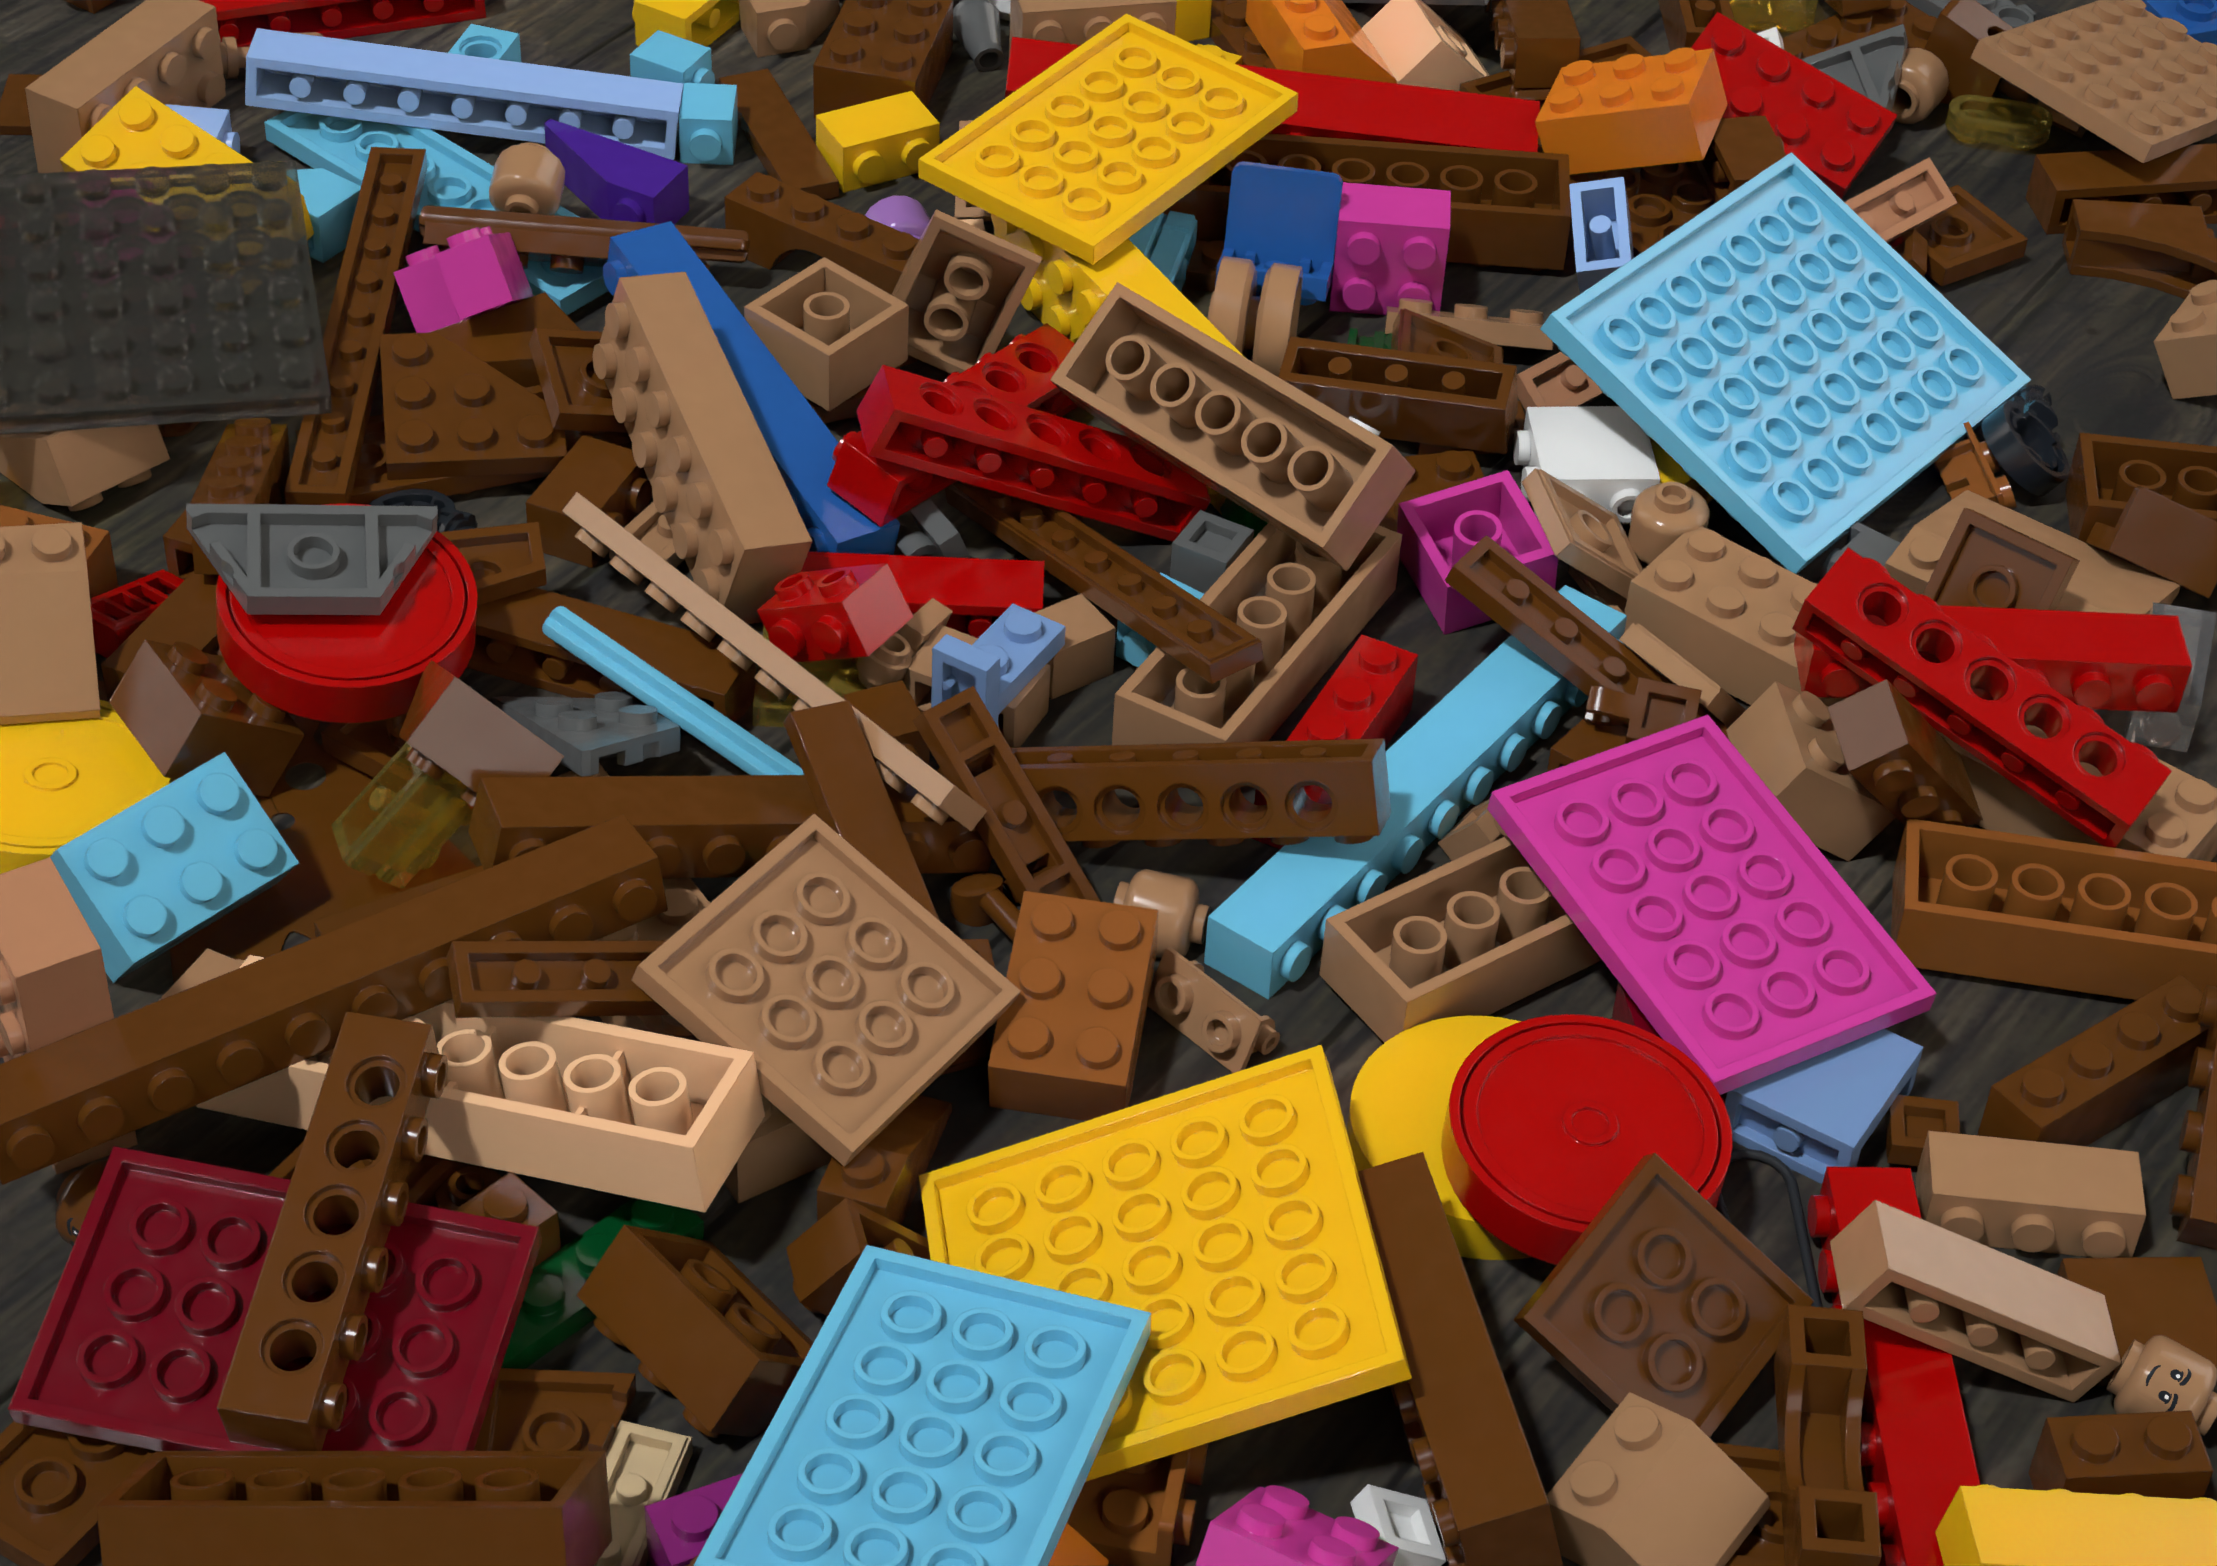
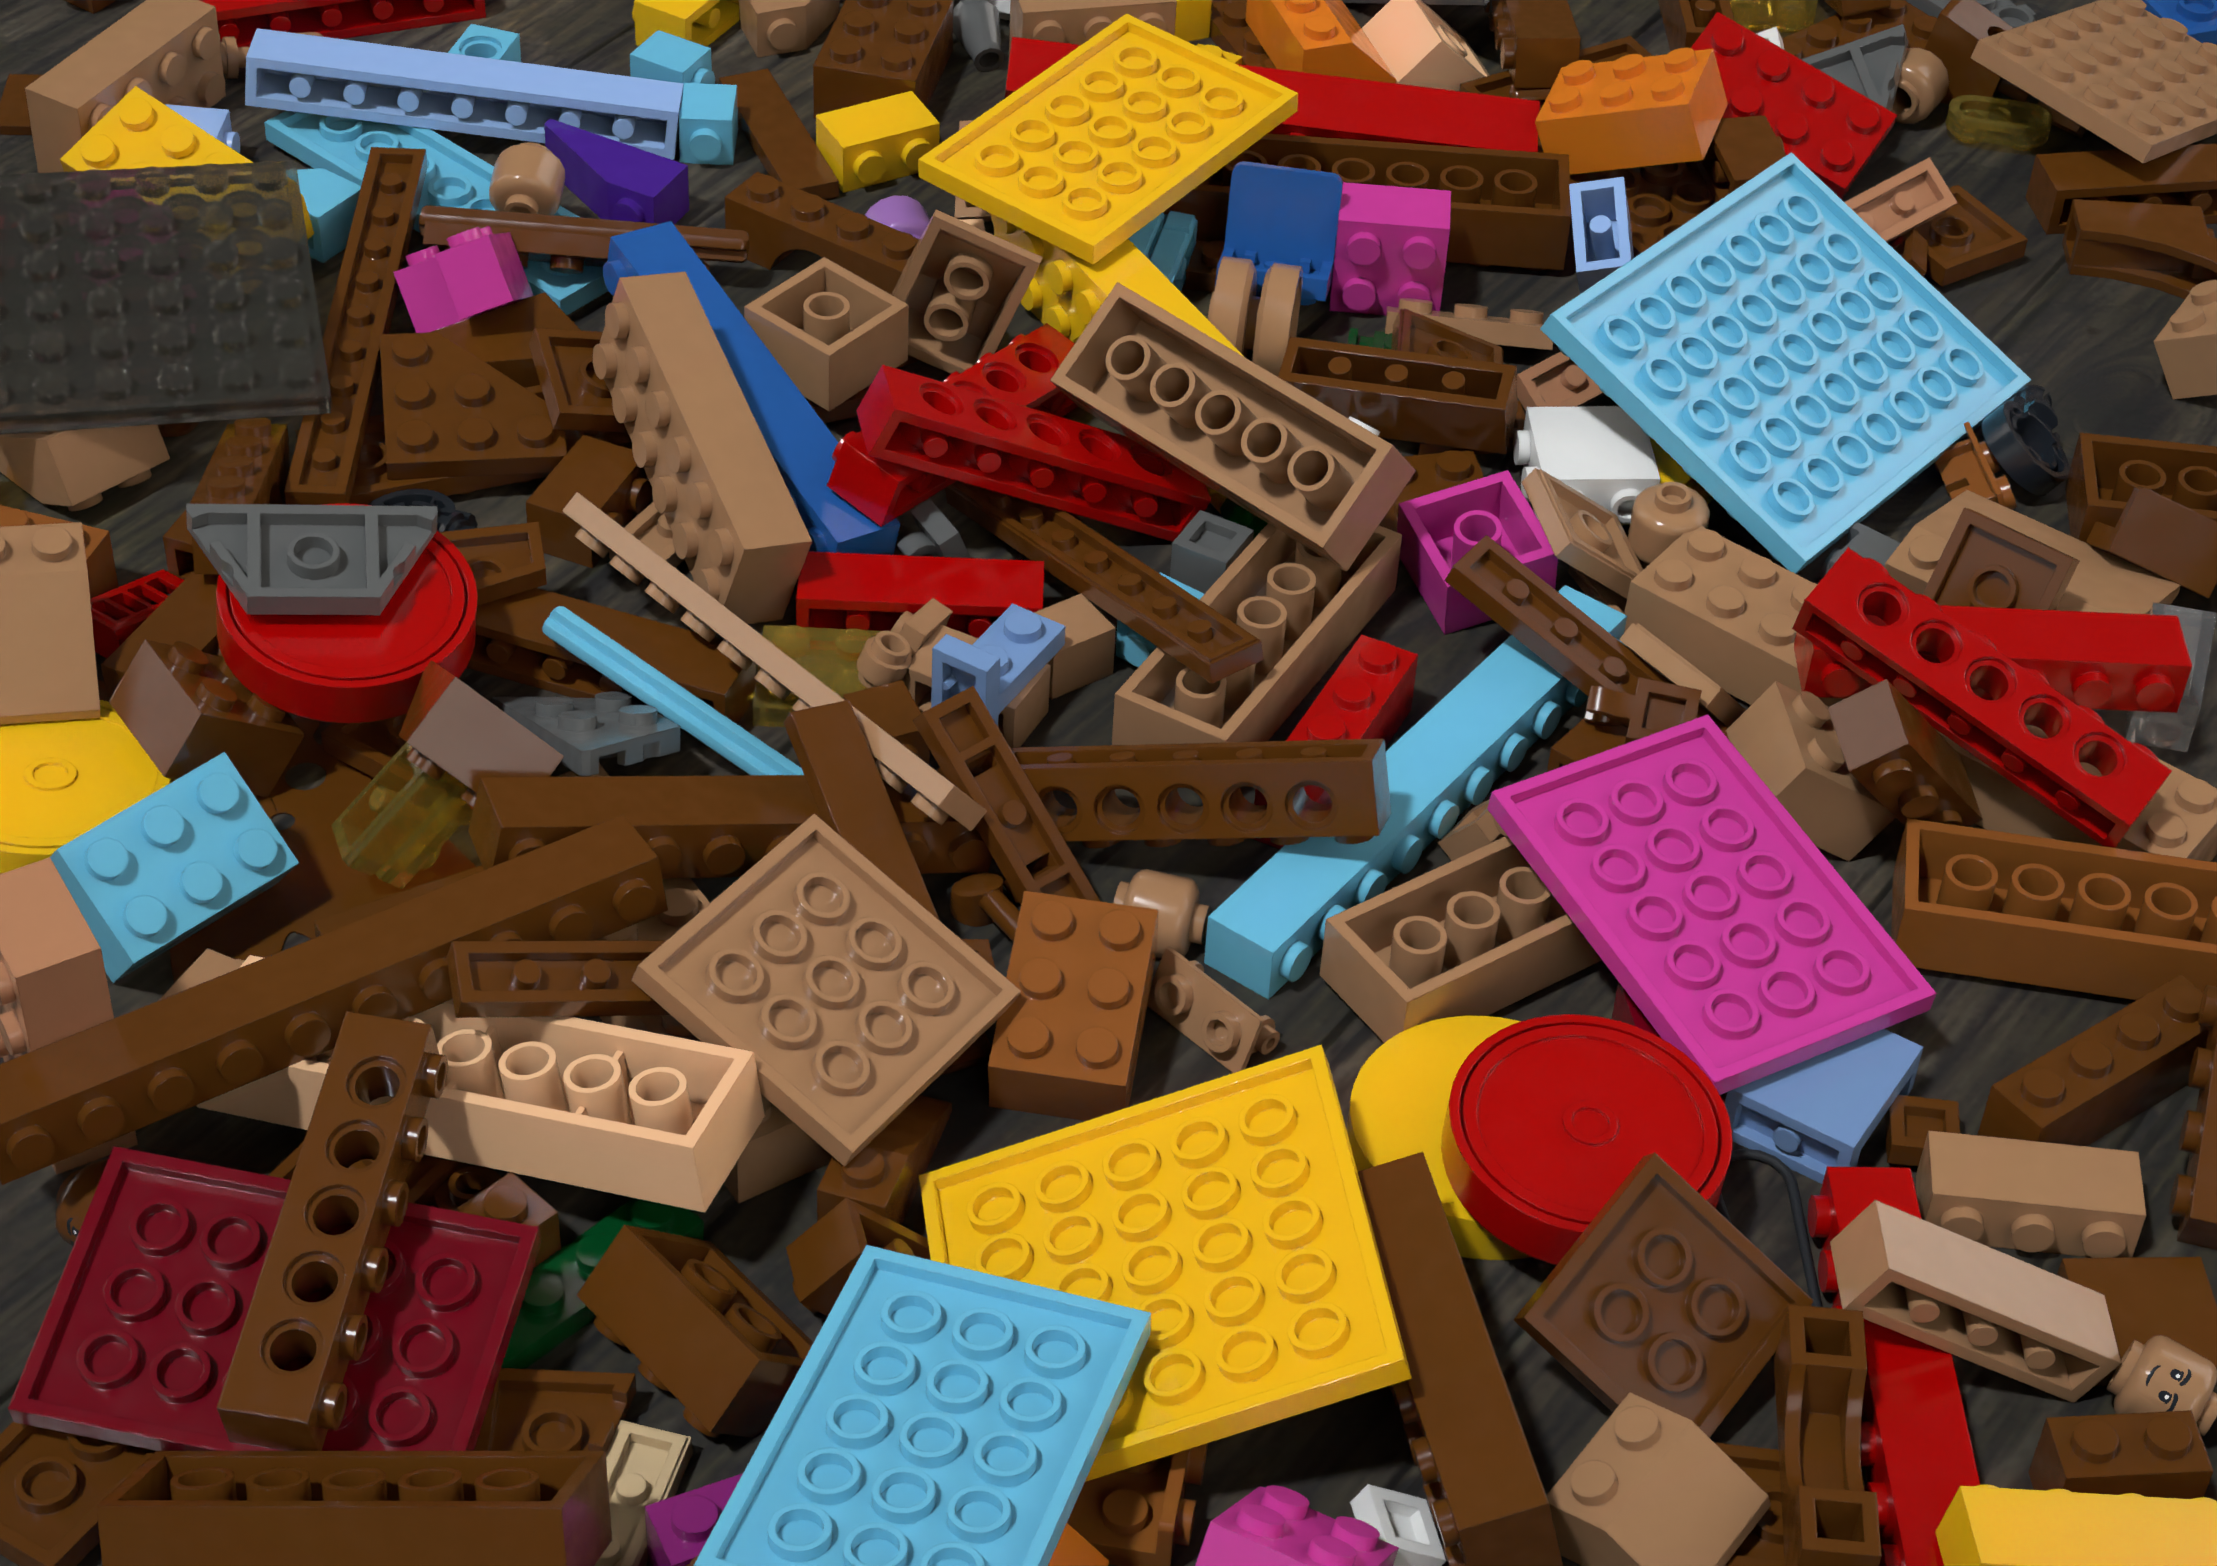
red brick [757,563,913,662] -> none

